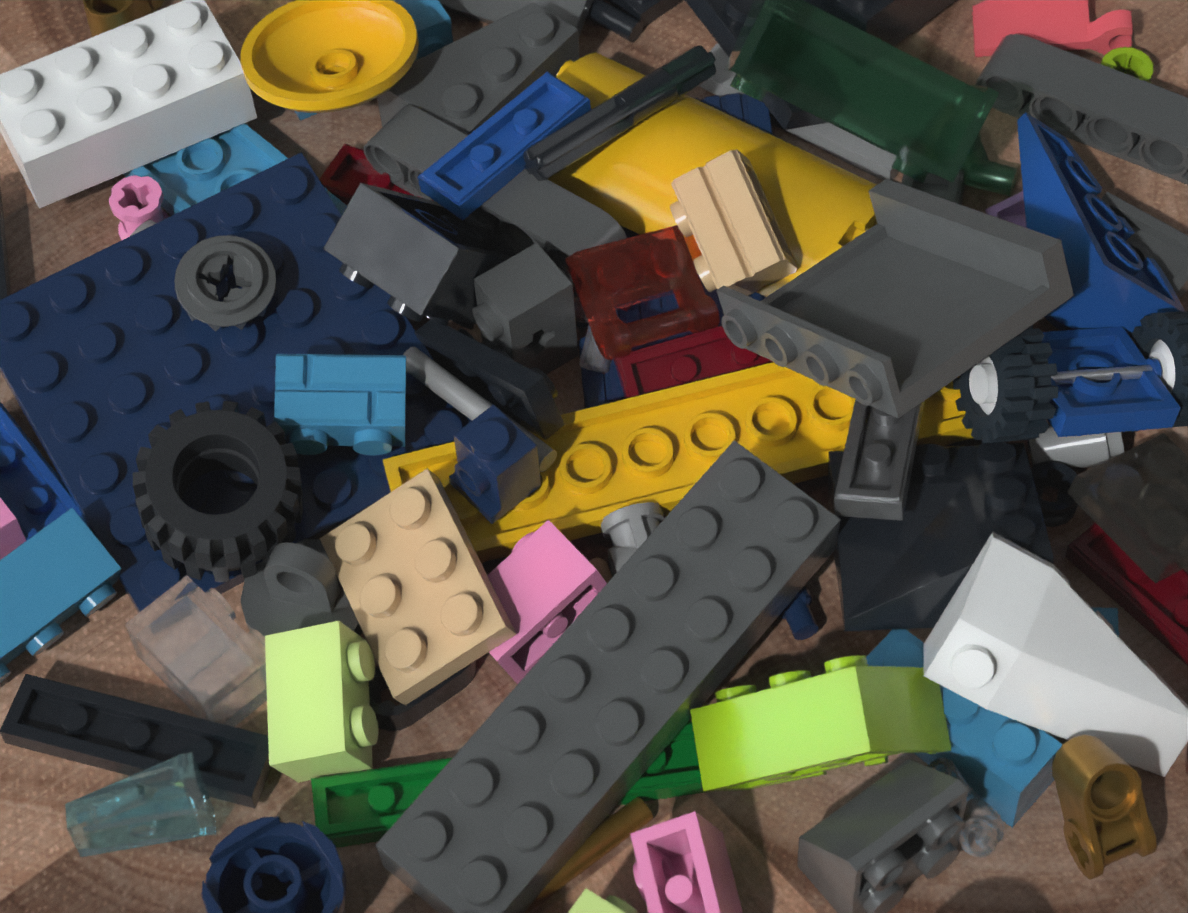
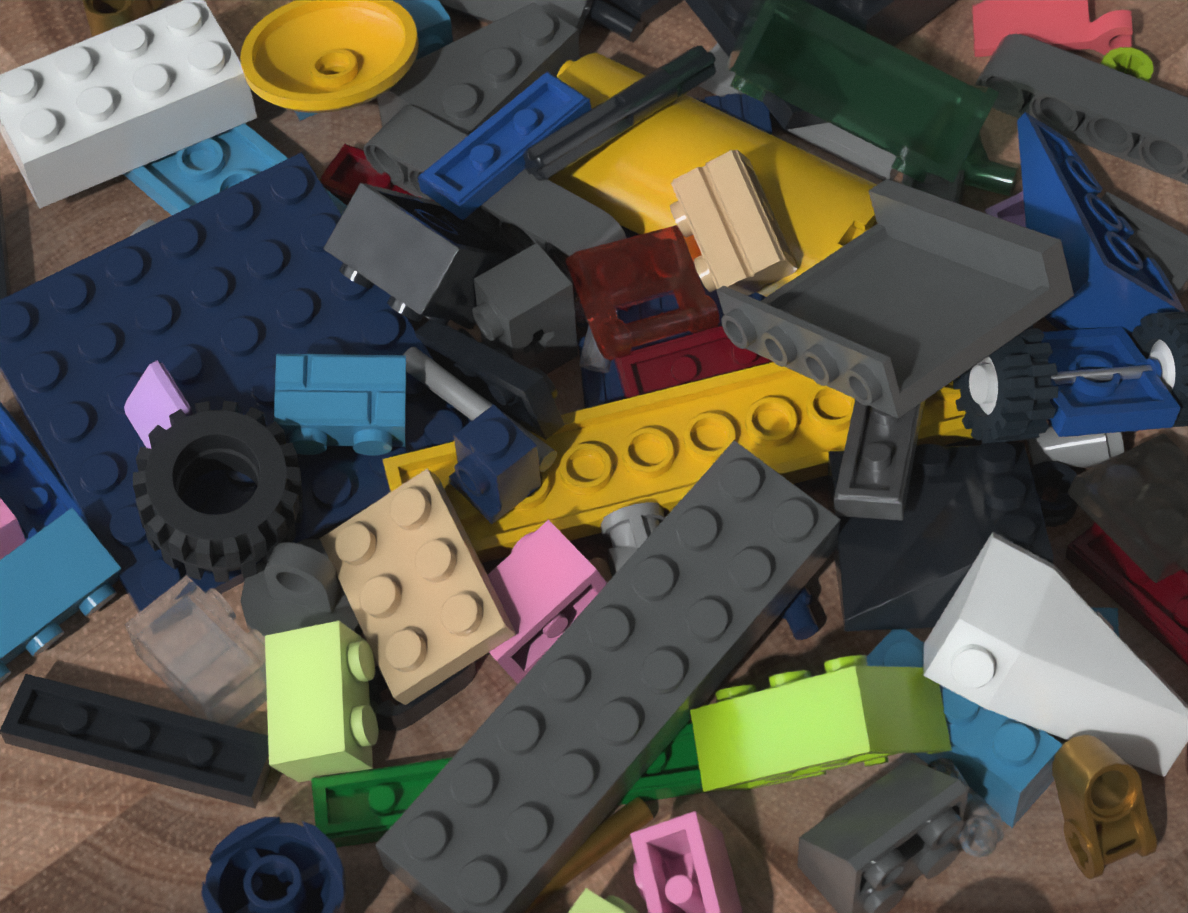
clear light blue wing [65,752,217,857] -> none
bright pink bush [109,175,169,240] -> none
dark grey gear [175,235,276,332] -> none
none -> lavender slope [124,360,192,448]

